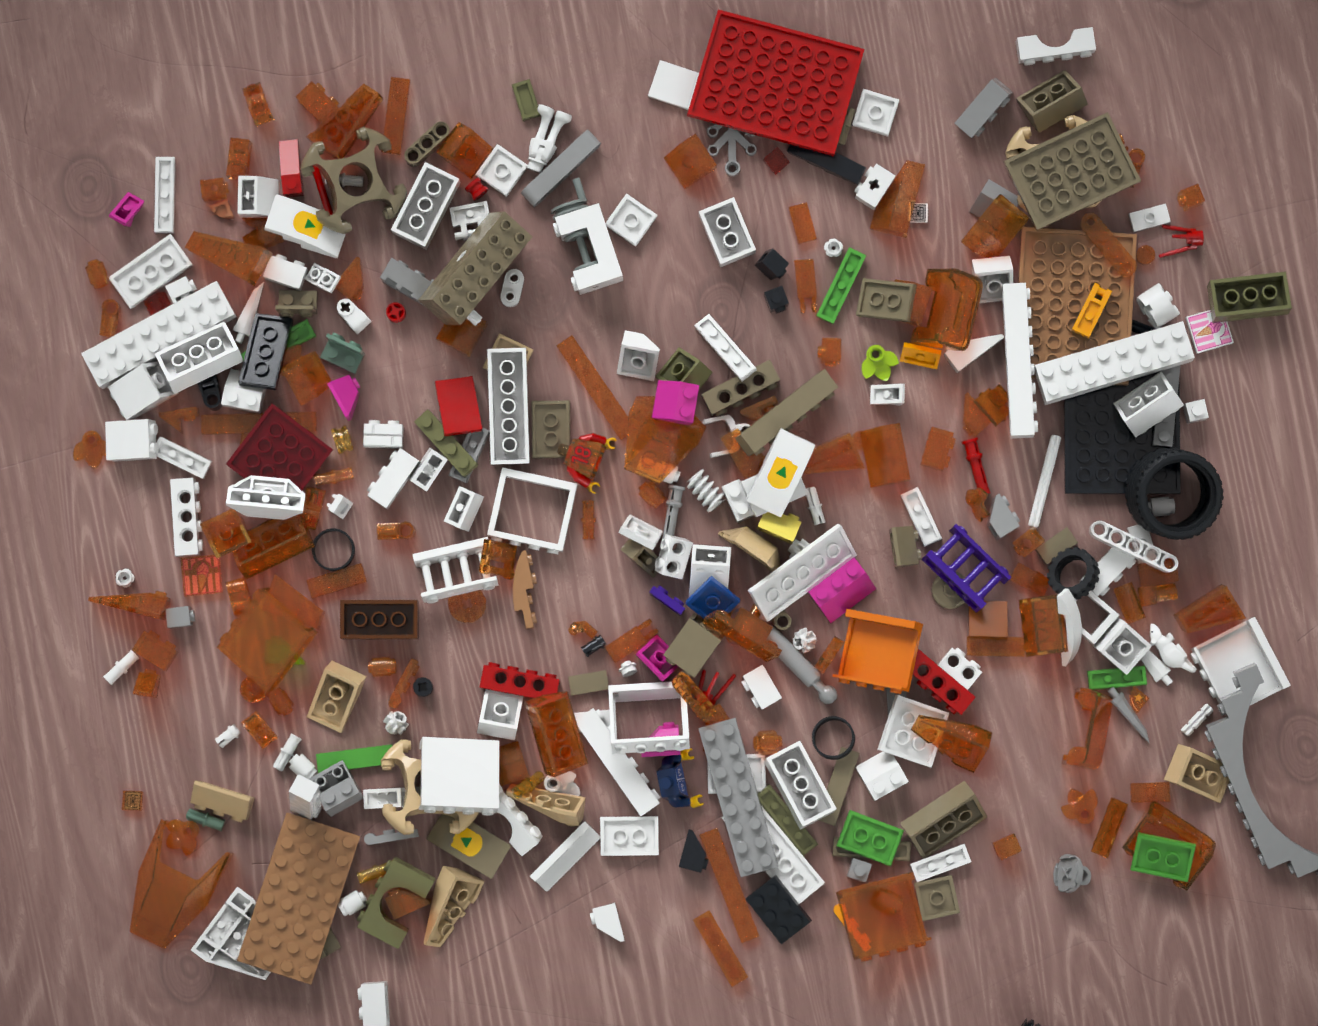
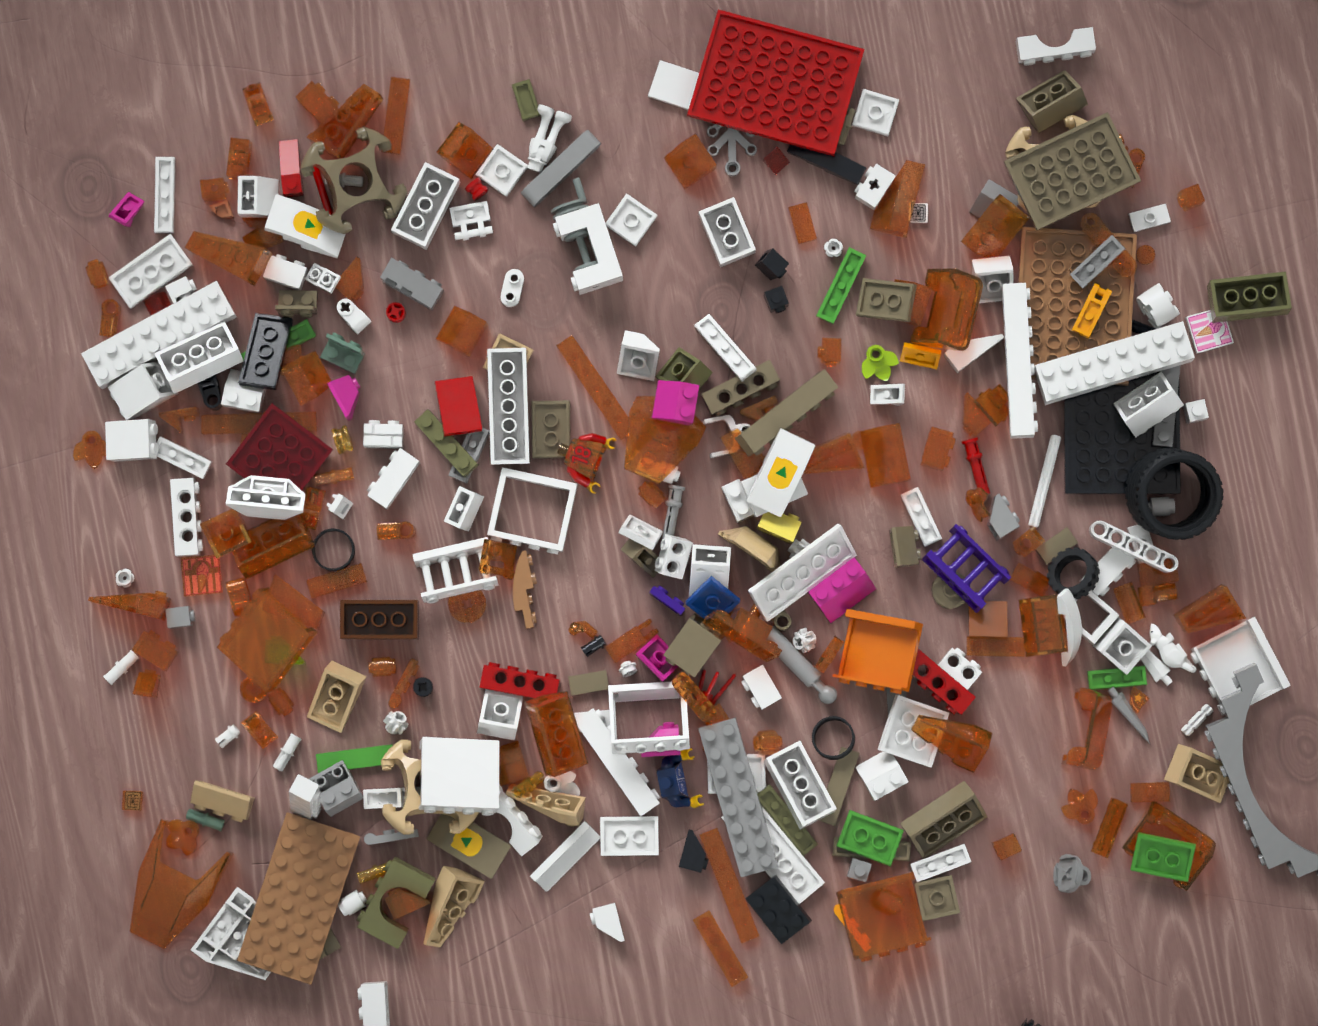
white bar [233,282,264,344] -> none
white brick [289,754,317,779] -> none
dark tan beam [404,121,451,167] -> none
white brick [409,448,448,491] -> none
dark tan piece [418,211,533,326] -> none
clear orange pin [581,500,596,540] -> none
white piece [687,469,726,513] -> none
clear orange hinge [794,259,817,313] -> none
white axle [806,487,826,525] -> none
light grey wedge [955,78,1013,138] -> none
red plant [1159,225,1204,258] -> none
none -> light grey plate [1070,235,1126,289]

